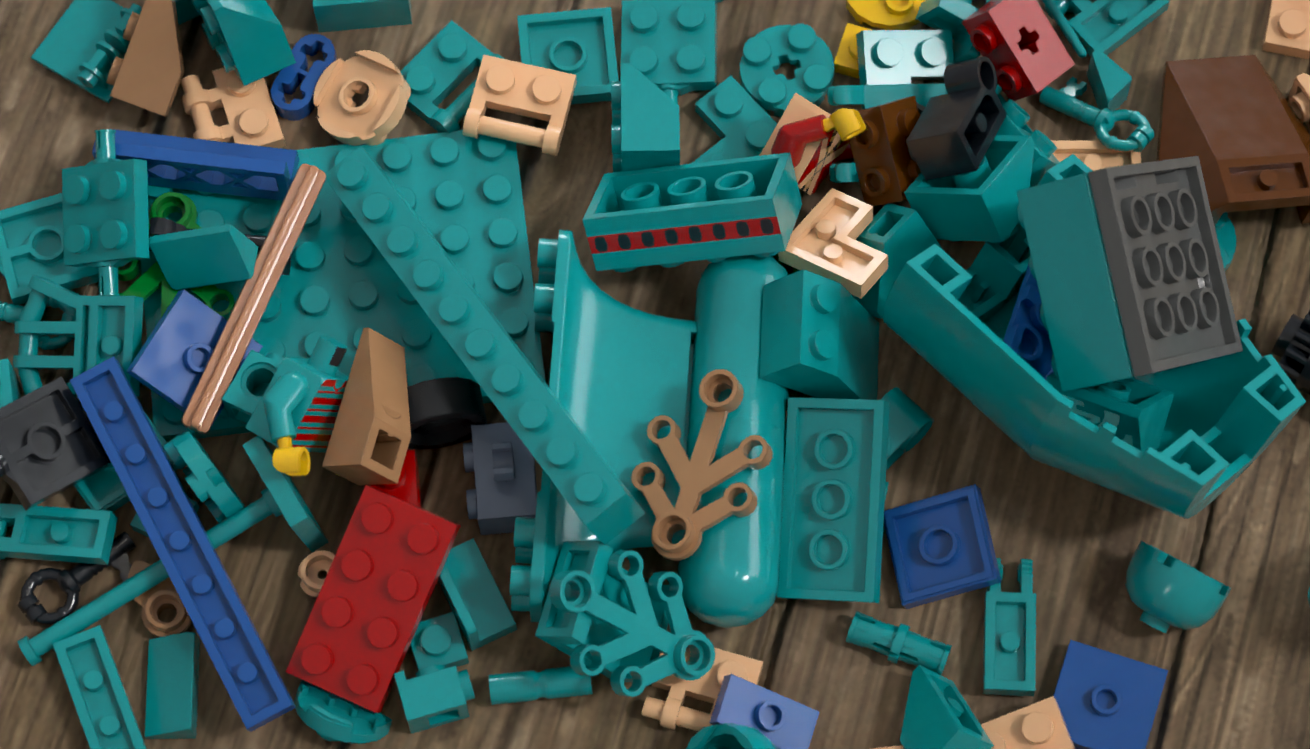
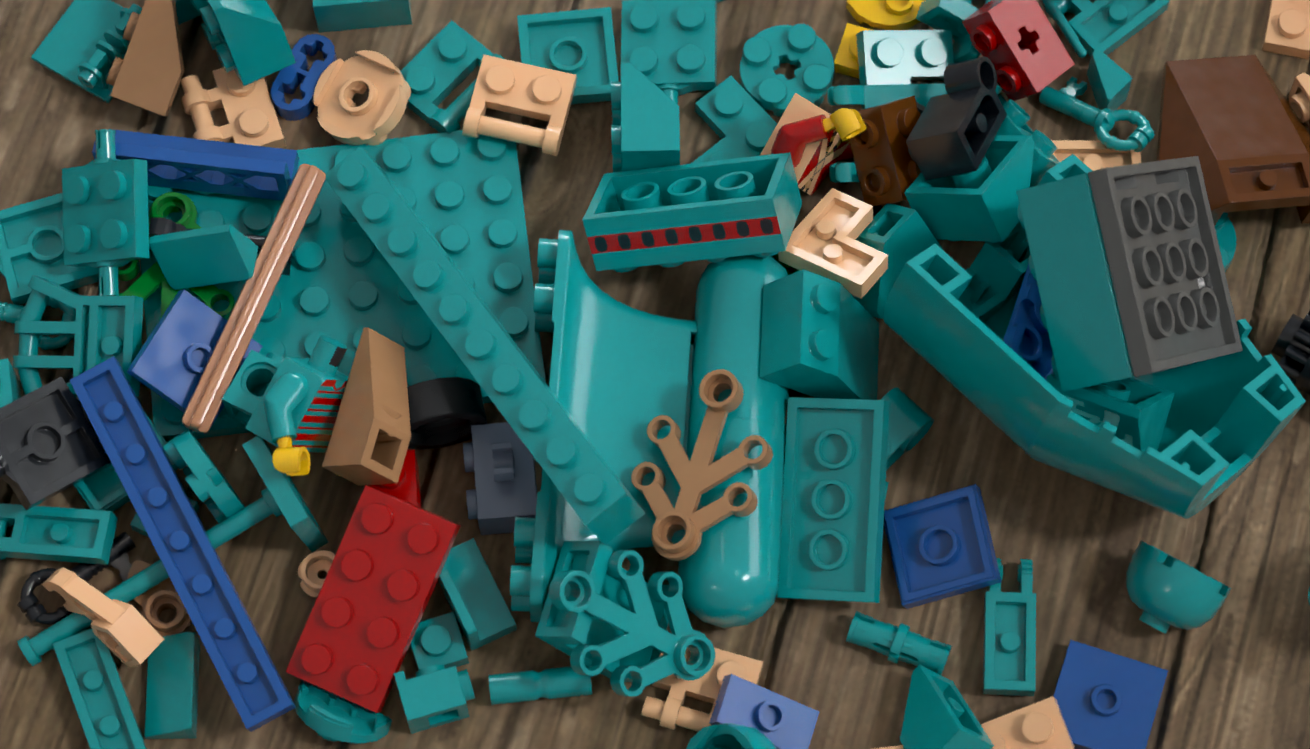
none -> light nougat piece [42,567,164,668]

